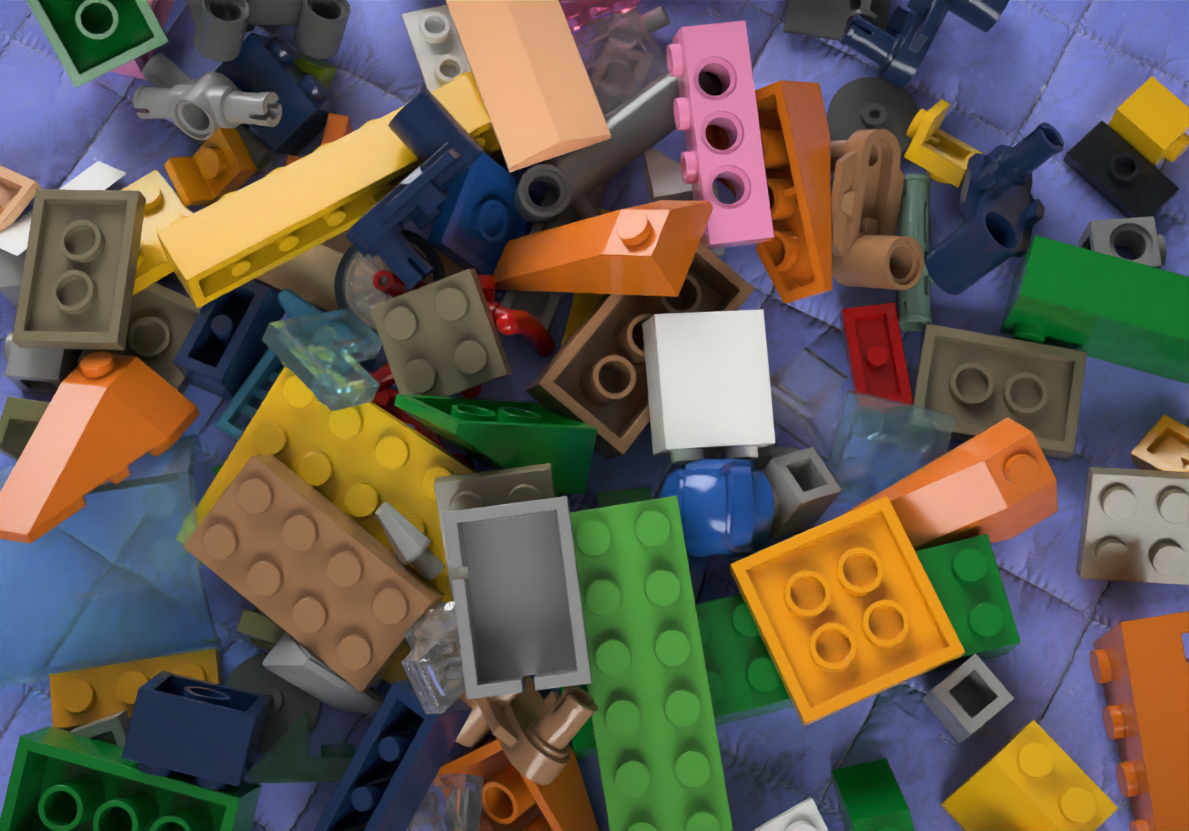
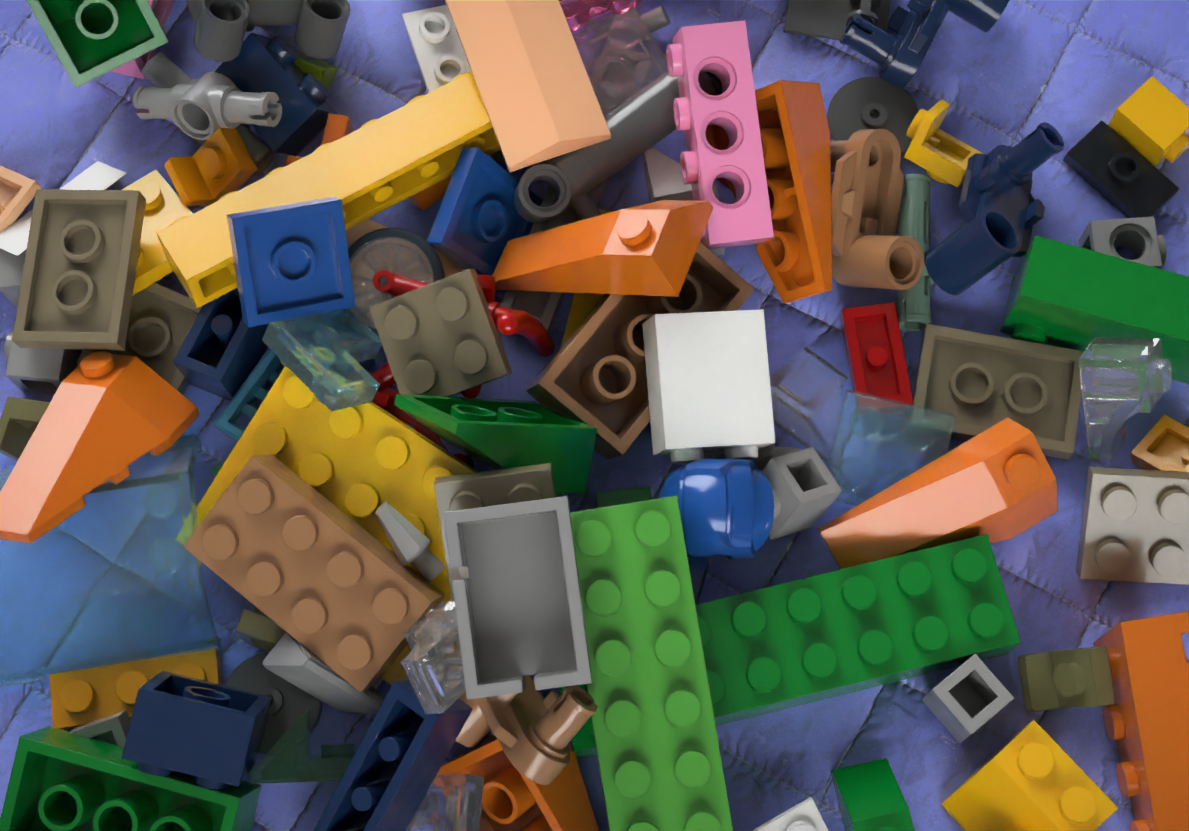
dark blue piece [345,89,484,292] -> none
light orange plate [729,496,965,727] -> none
none -> blue plate [227,196,356,327]
none -> olive bracket [1018,646,1116,712]
none -> clear arch [1078,337,1172,461]

